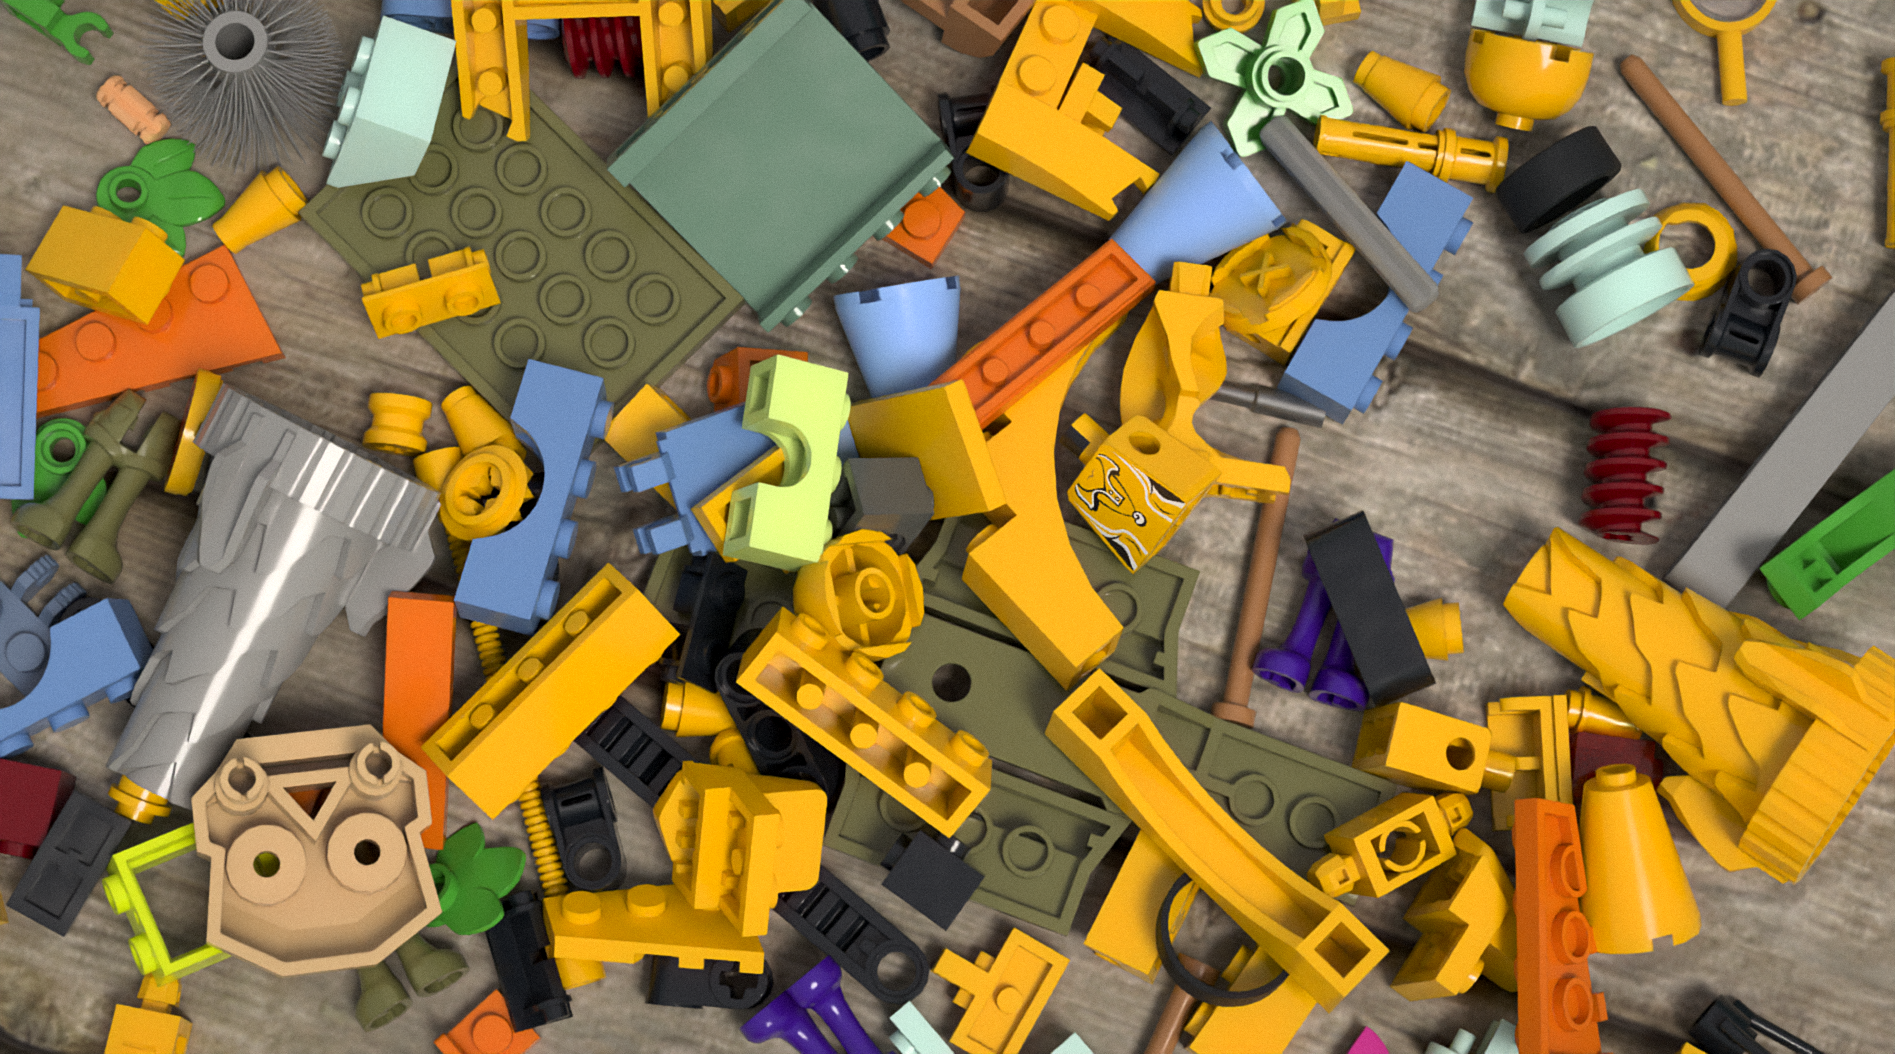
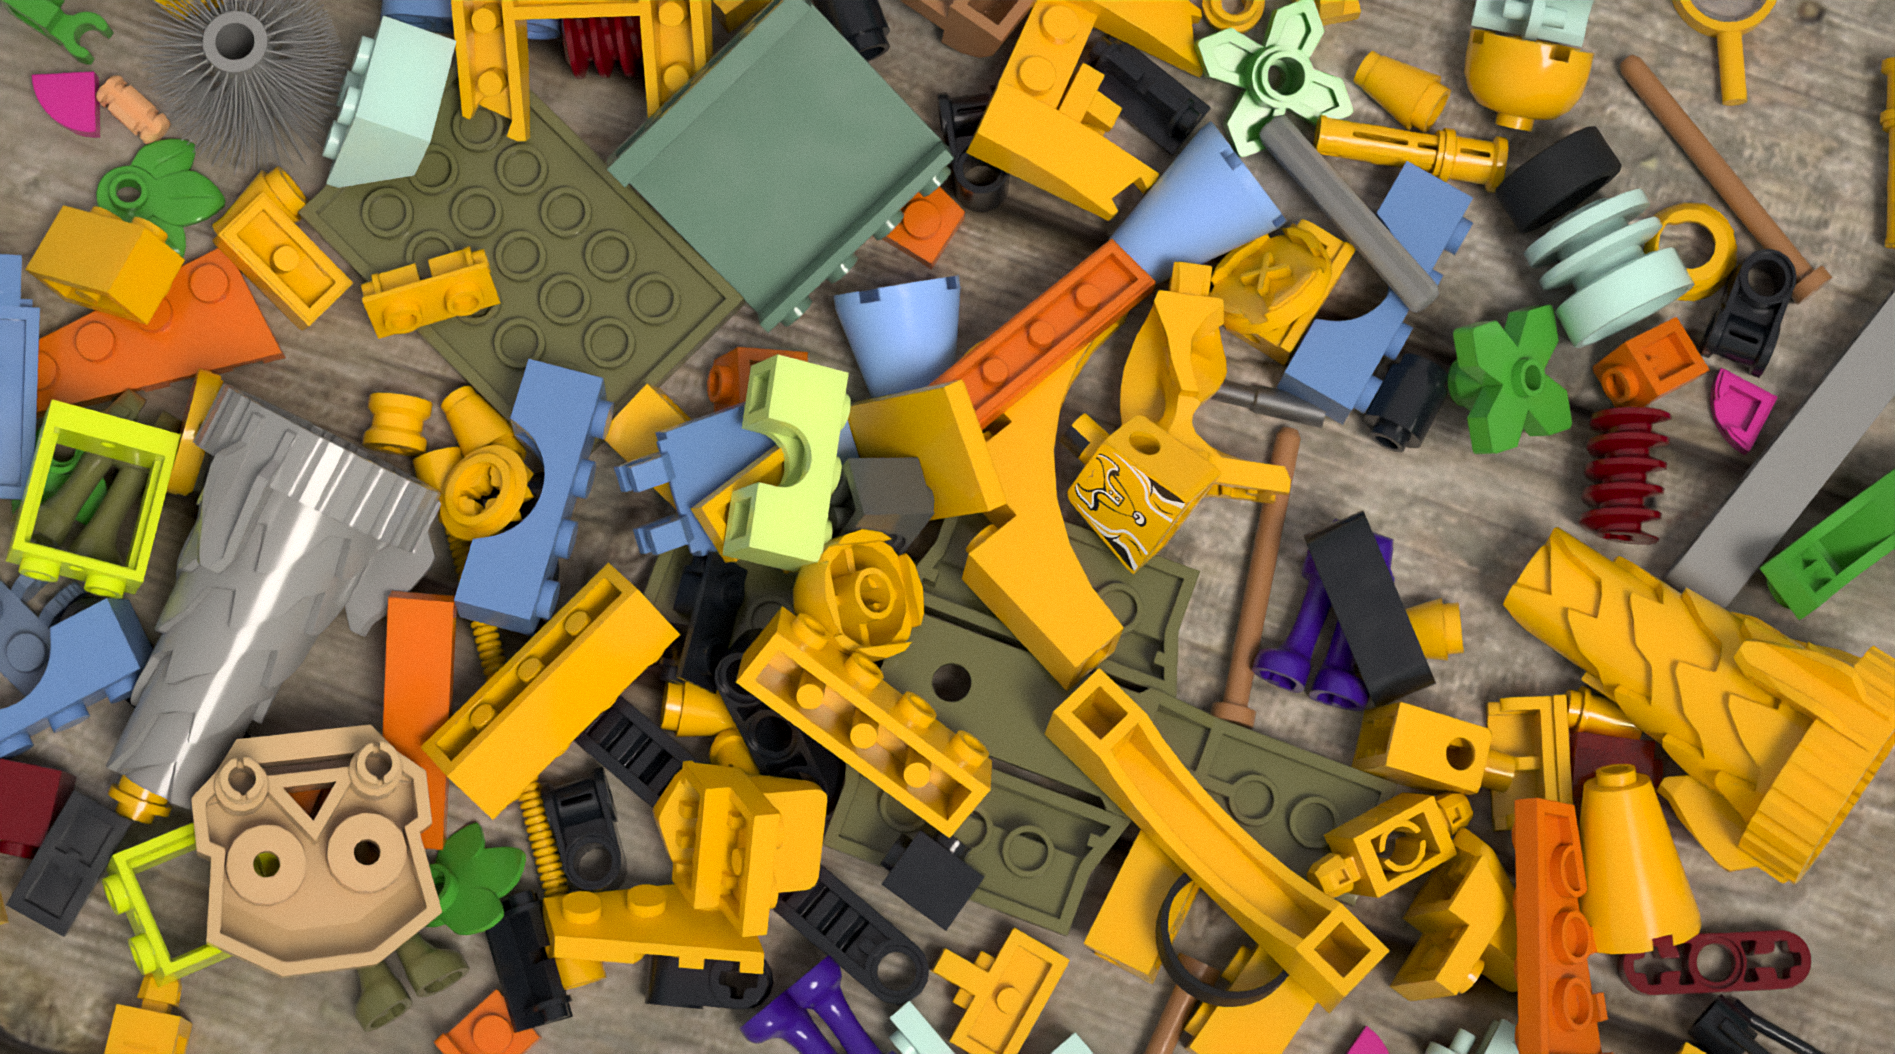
none -> neon yellow window [6,399,181,599]
none -> dark pink tile [32,71,101,138]
none -> yellow slope [212,192,353,331]
none -> black brick [1364,354,1448,452]
none -> bright green plant [1448,304,1572,454]
none -> orange bracket [1593,316,1710,407]
none -> dark red beam [1618,930,1812,996]
none -> dark pink tile [1710,367,1778,455]

